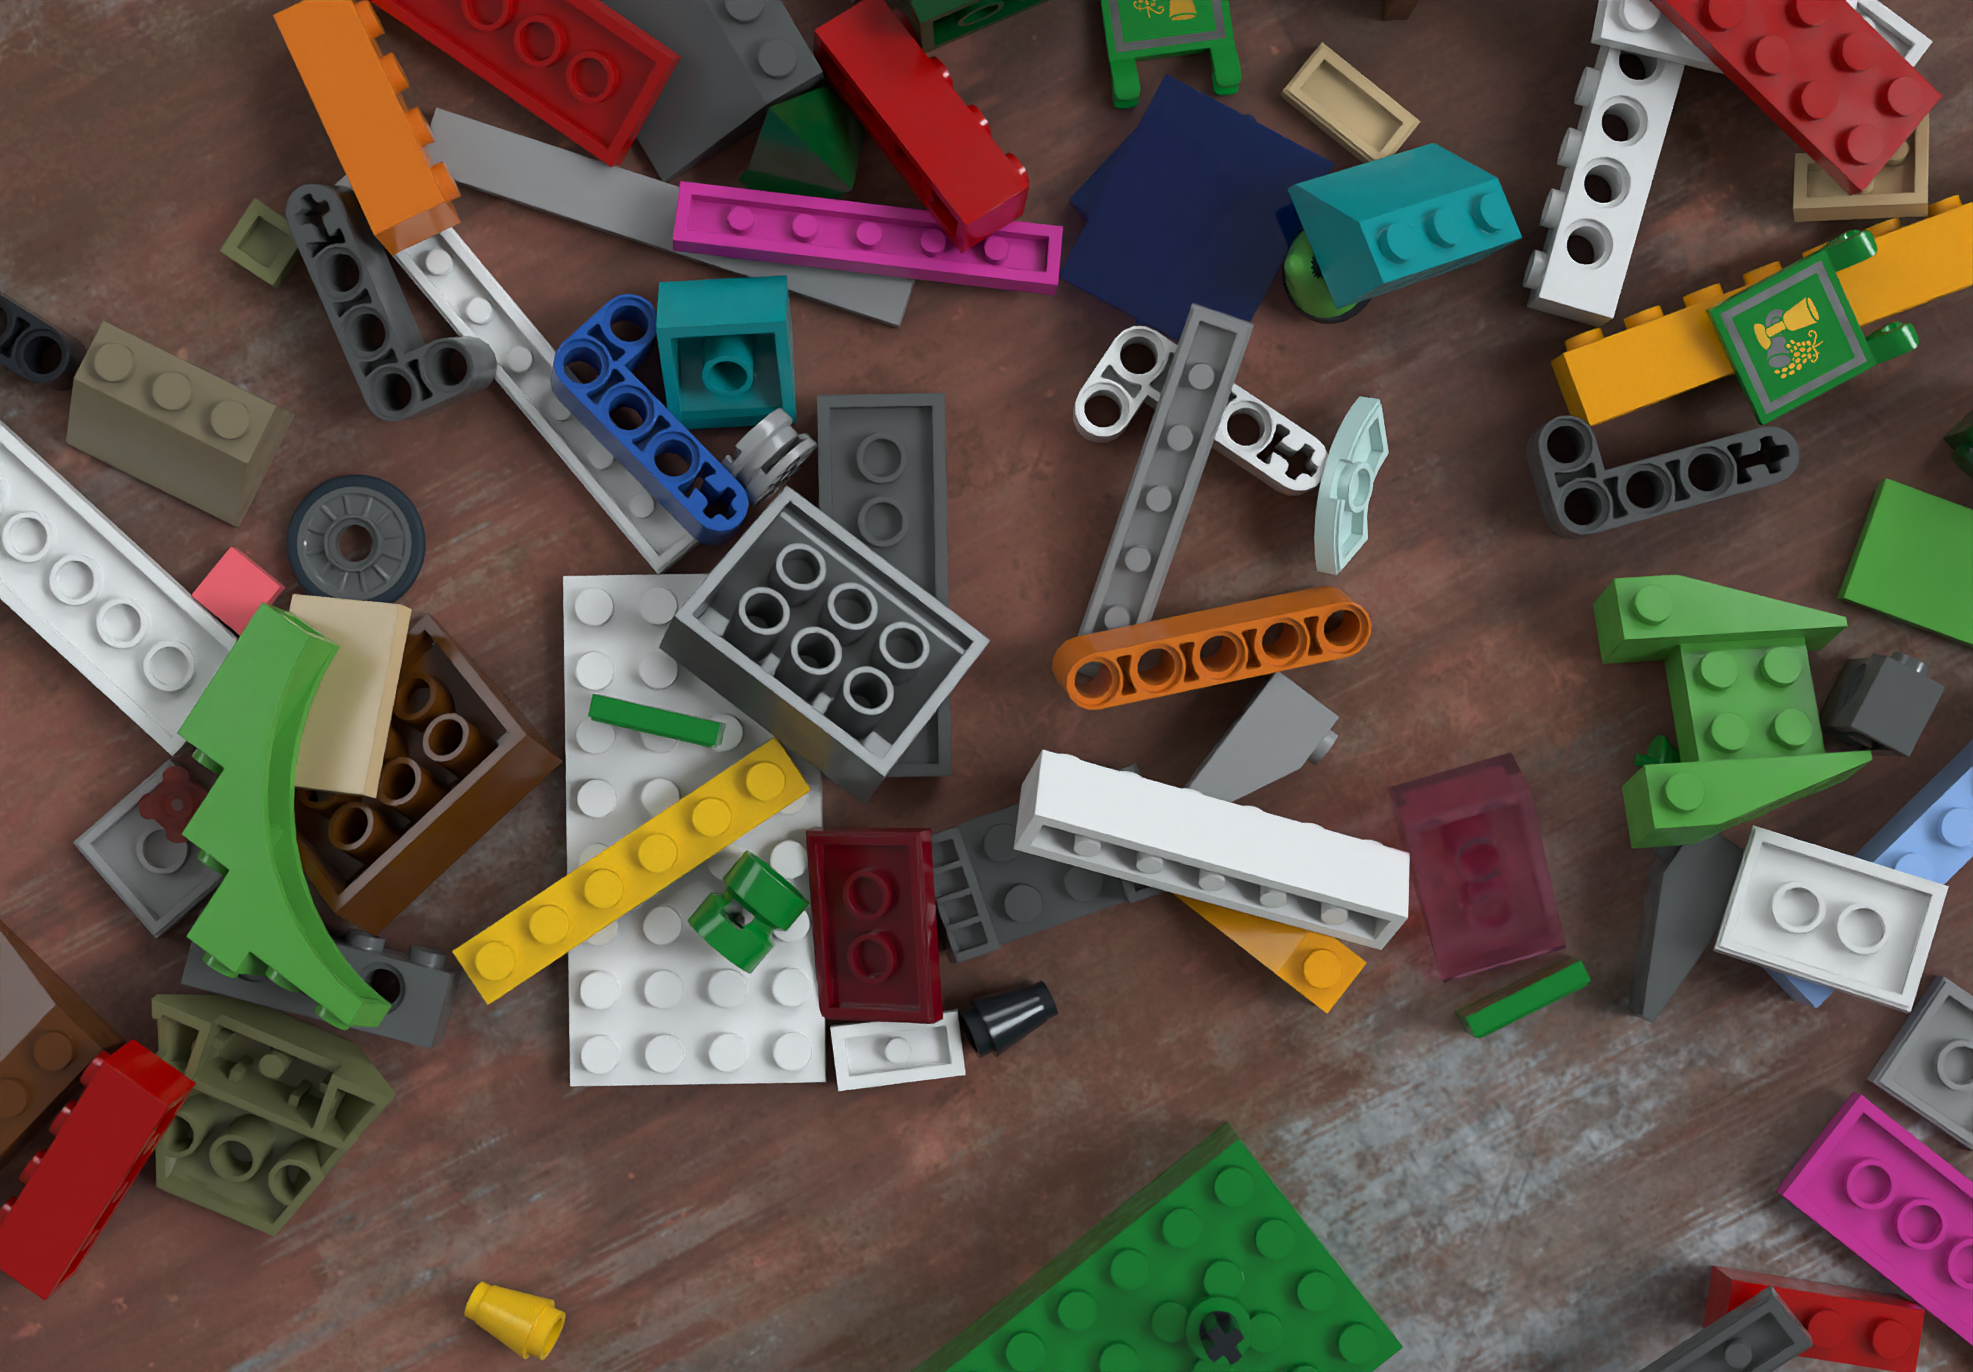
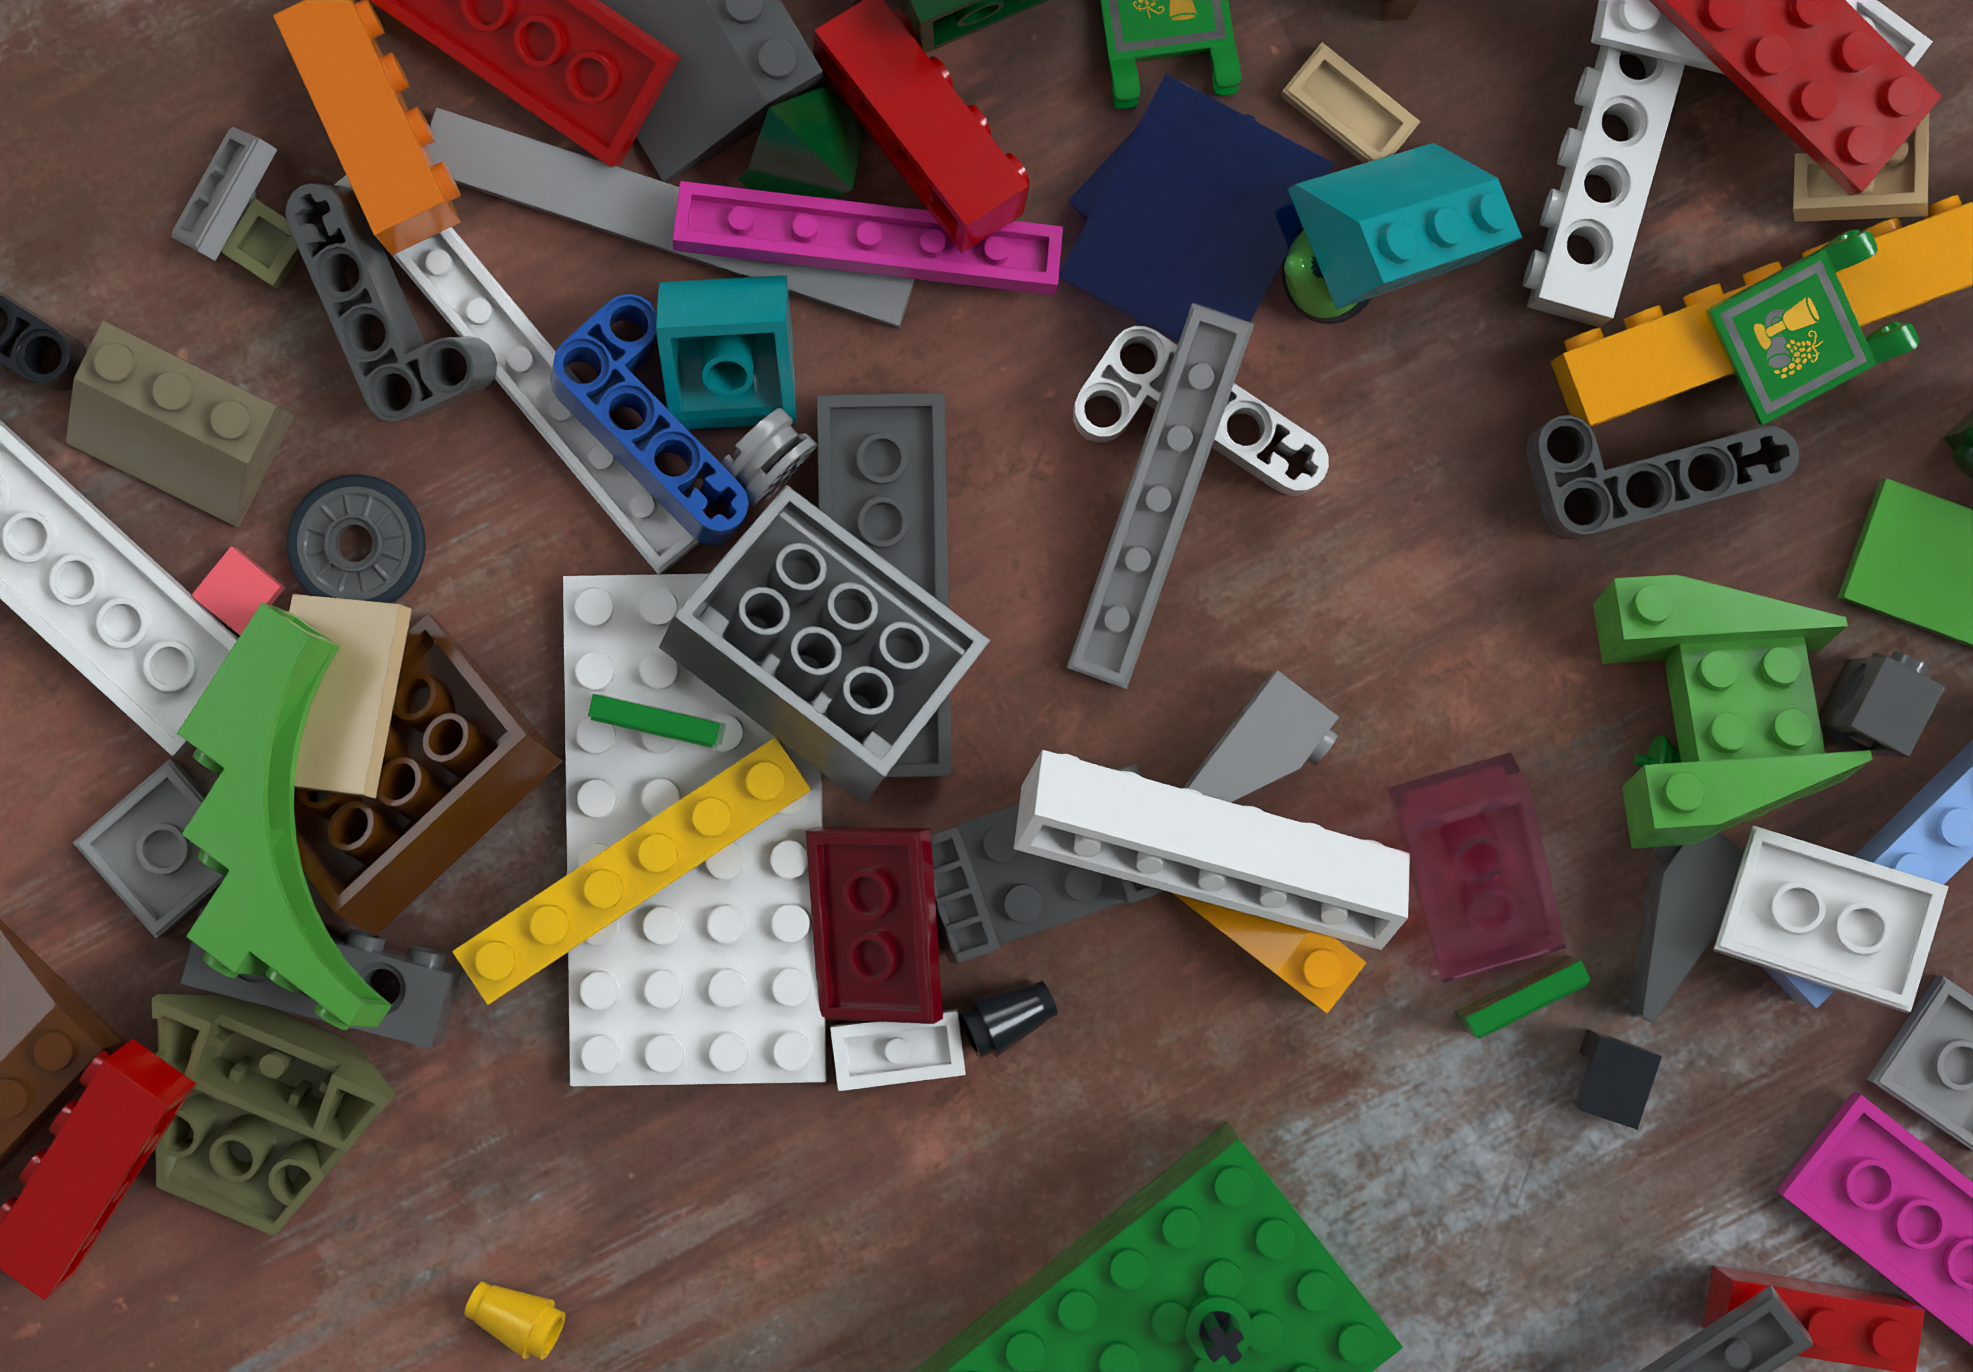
clear red plate [138,766,210,843] -> none
green wheel [687,850,810,974] -> none
orange beam [1052,586,1372,710] -> none
light aqua tile [1314,396,1389,575] -> none
none -> light grey plate [171,127,278,261]
none -> black panel [1575,1029,1662,1130]

